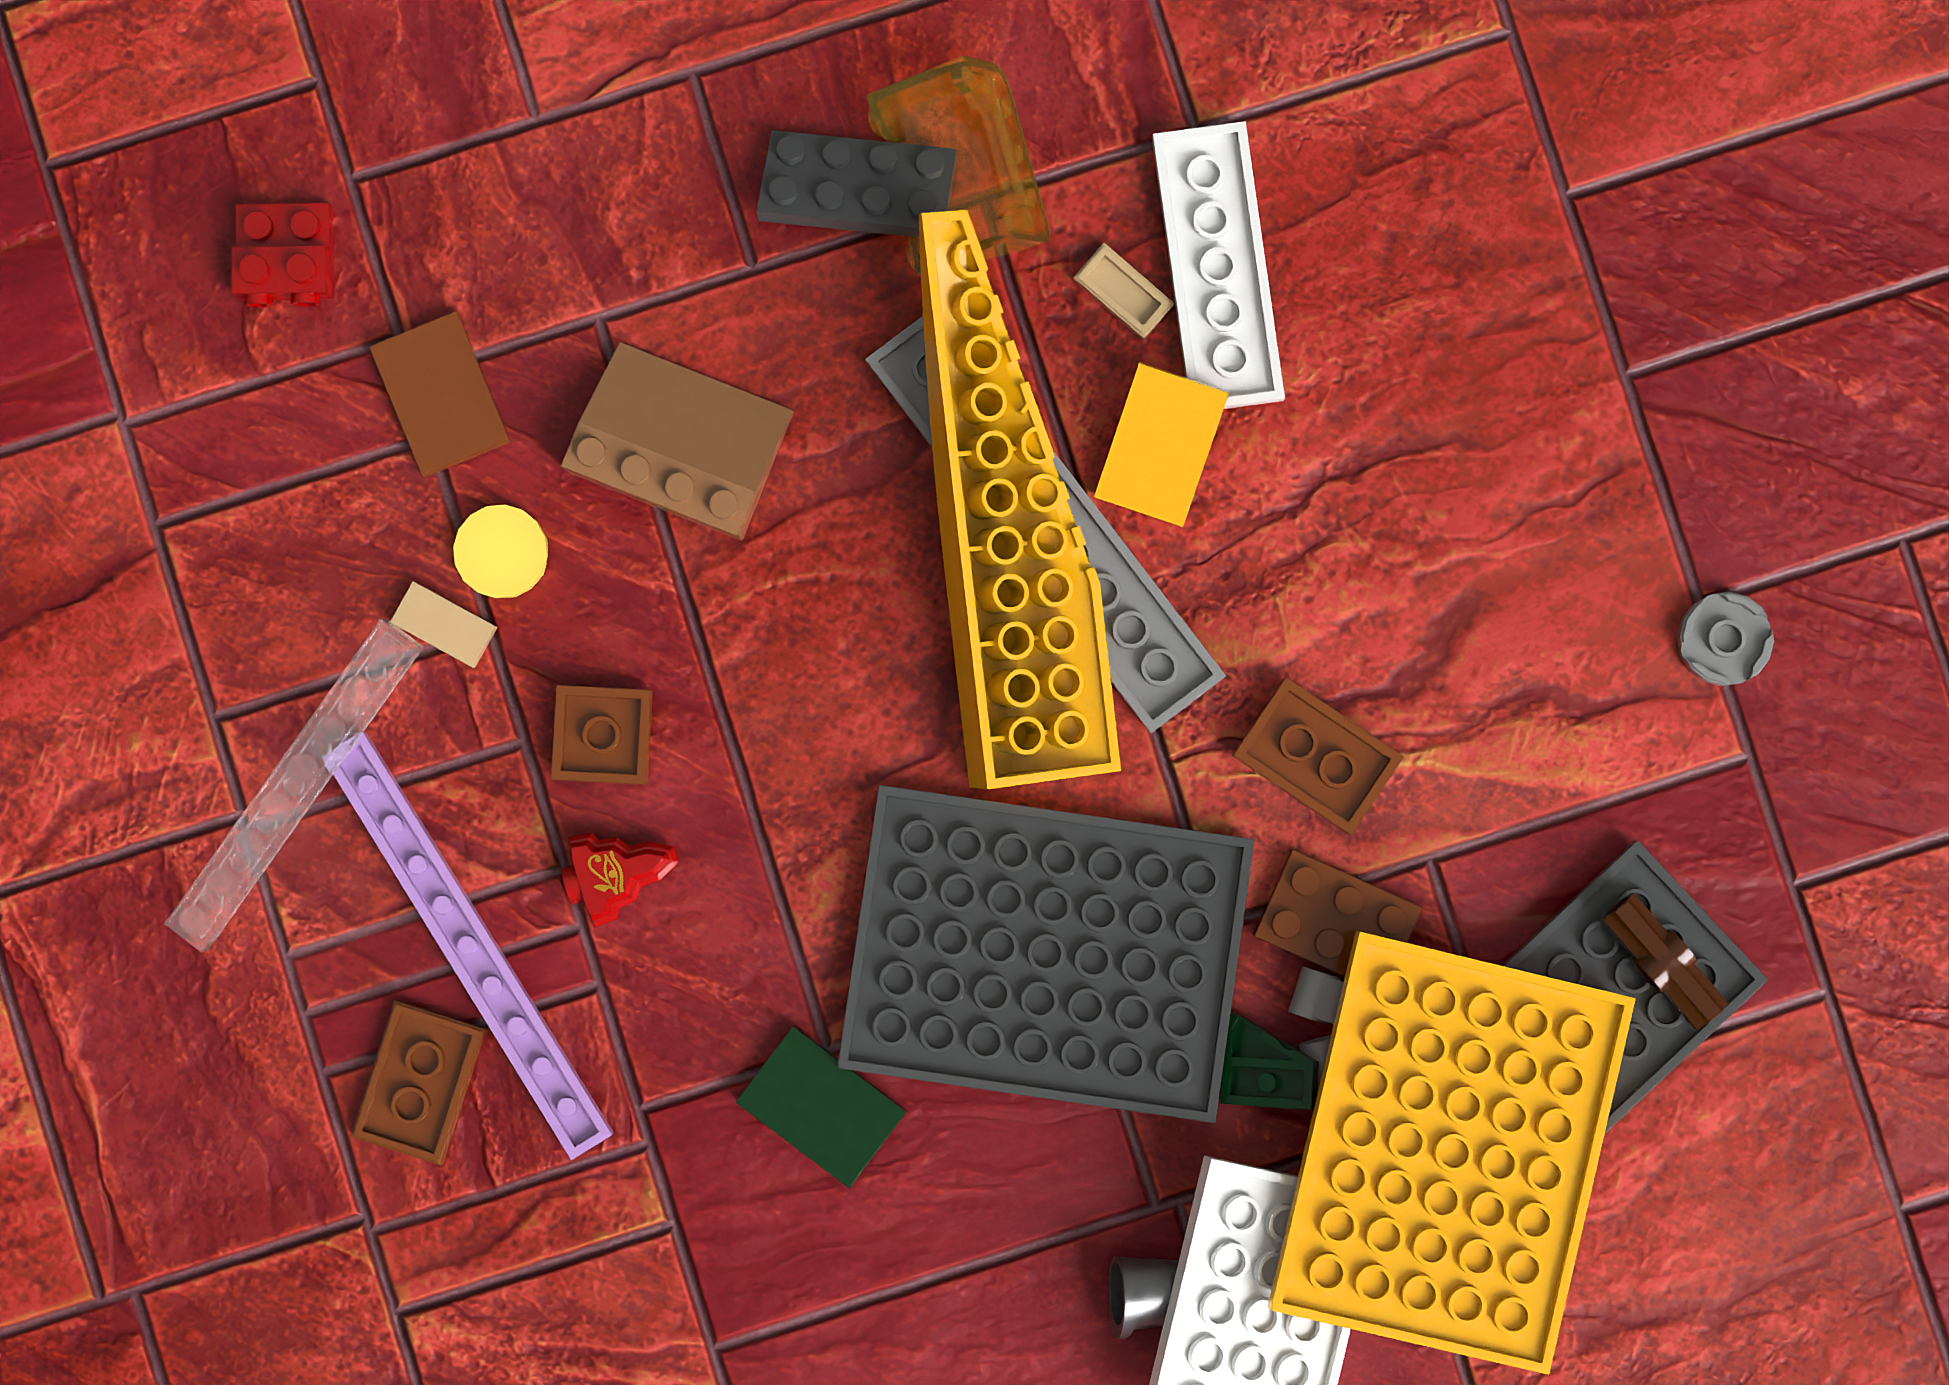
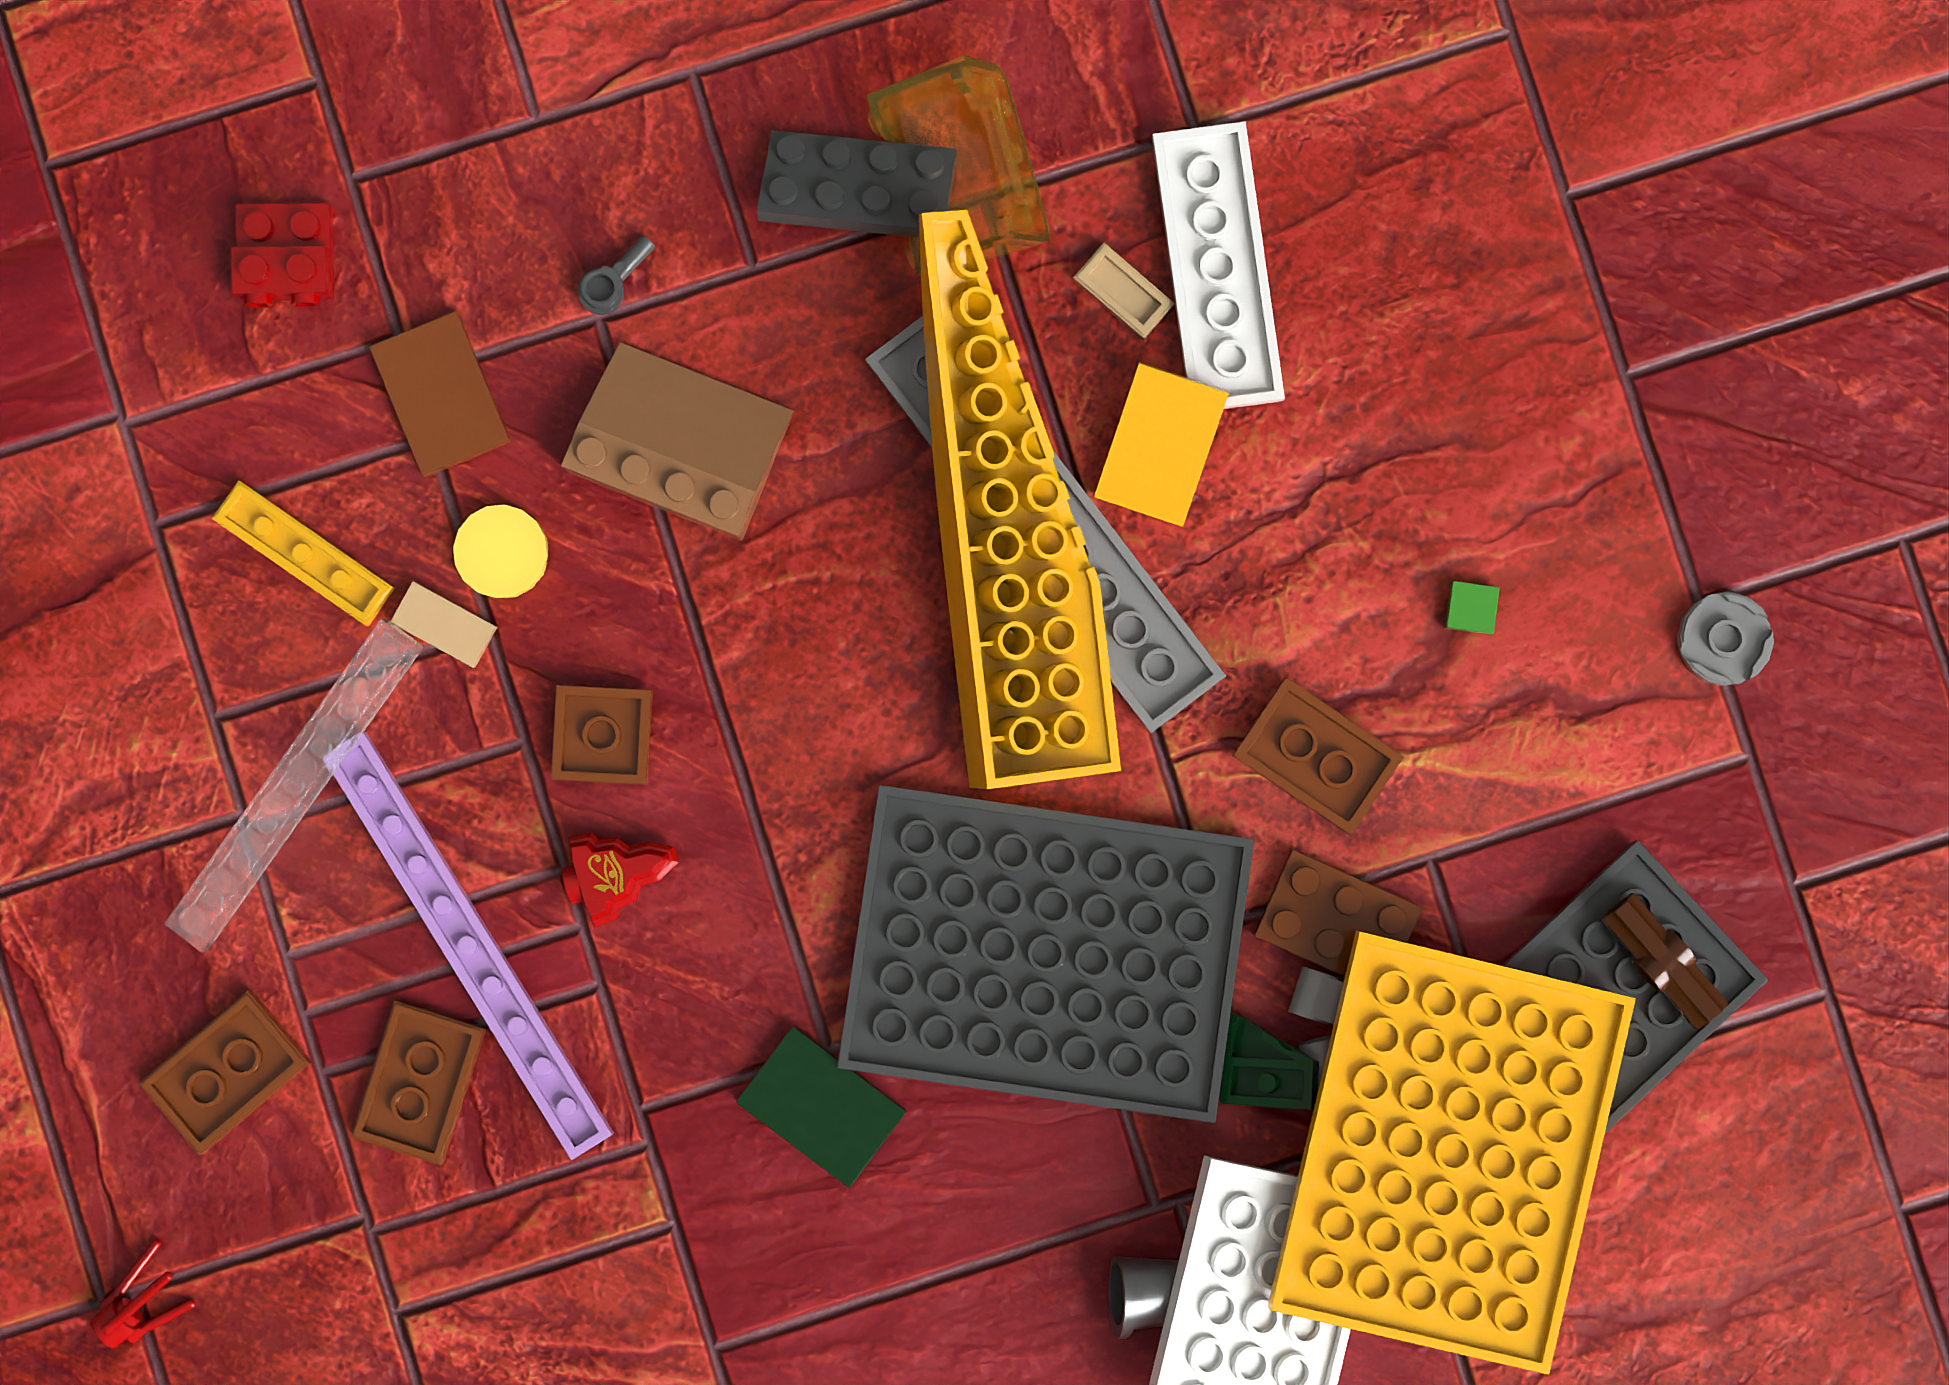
none -> red plant [90,1239,196,1348]
none -> dark orange tile [138,990,312,1156]
none -> yellow tile [212,481,395,626]
none -> dark grey plate [577,234,656,315]
none -> bright green tile [1445,581,1500,635]

